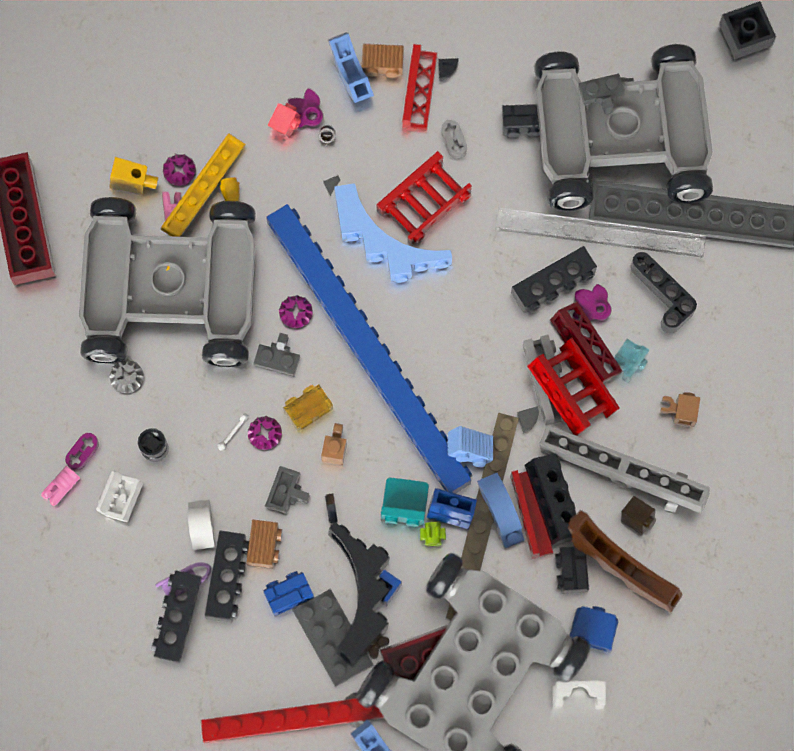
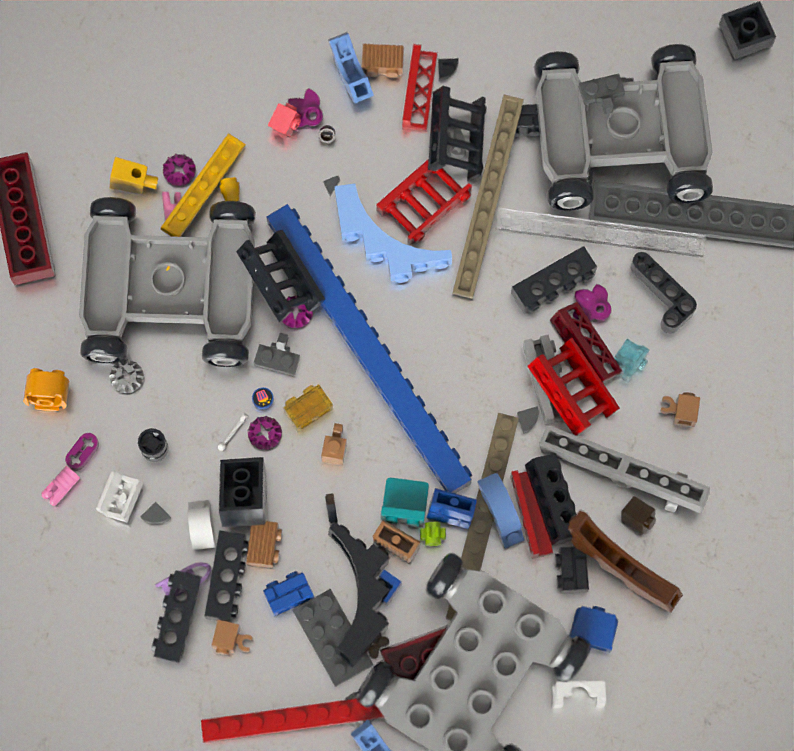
dark grey hinge [265,466,310,514] -> none
light blue brick [447,426,493,467] -> none
none -> light orange brick [23,368,69,411]
none -> dark grey tile [140,502,171,524]
none -> medium nougat brick [211,620,253,655]
none -> black brick [219,457,266,527]
none -> black fence [236,229,325,322]
none -> tile [252,387,274,410]
none -> medium nougat brick [373,520,420,563]
none -> black fence [428,86,487,181]
none -> dark tan plate [452,94,524,299]

